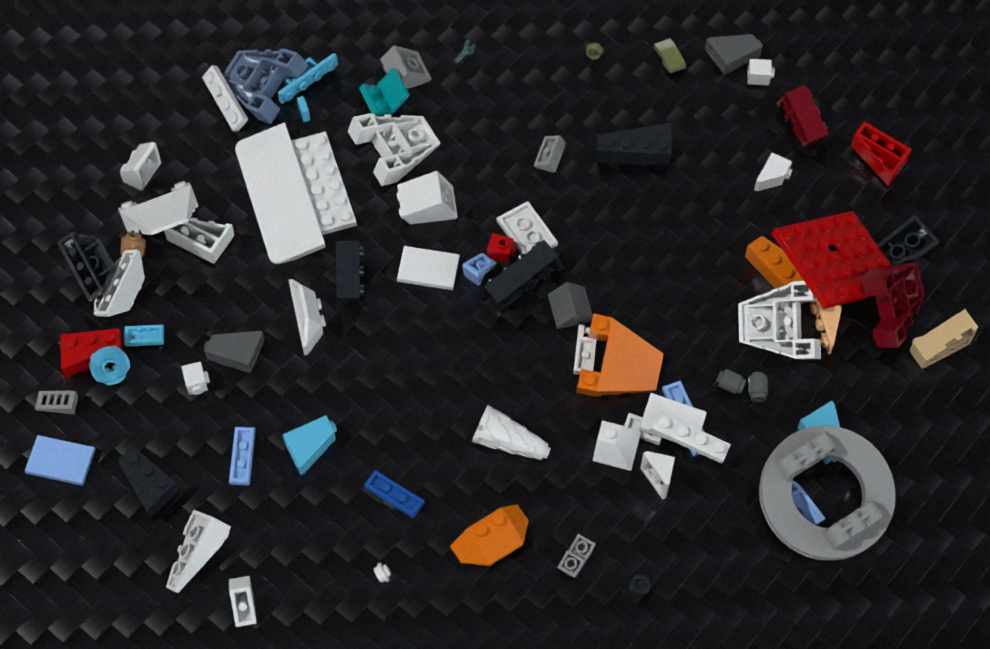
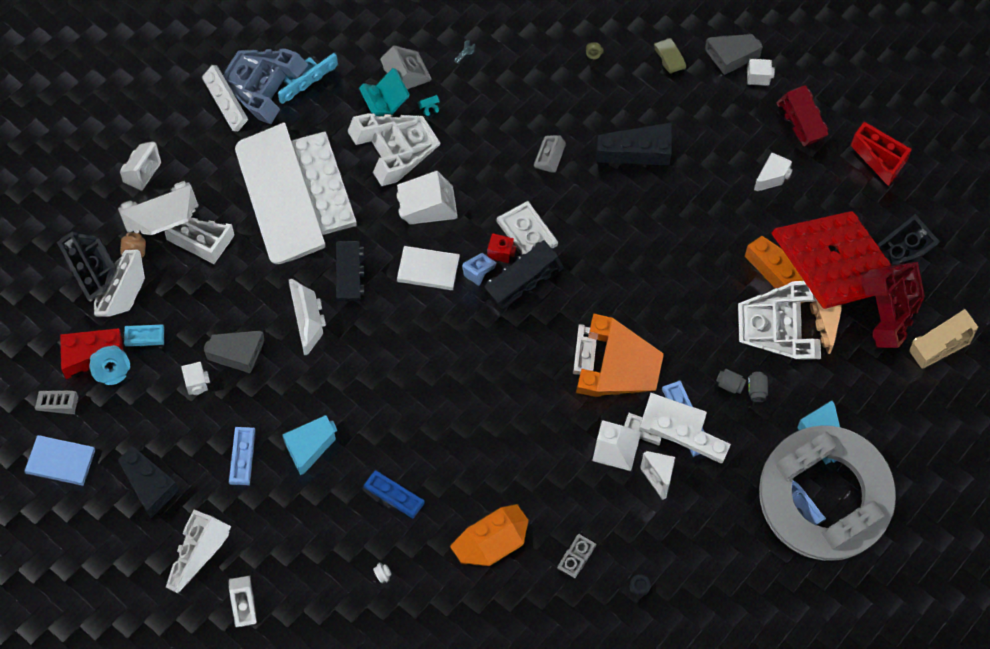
medium azure tile [297,96,310,122] -> none
white cone [472,405,551,460] -> none
dark grey slope [548,282,593,329] -> none
none -> teal tile [417,95,439,116]

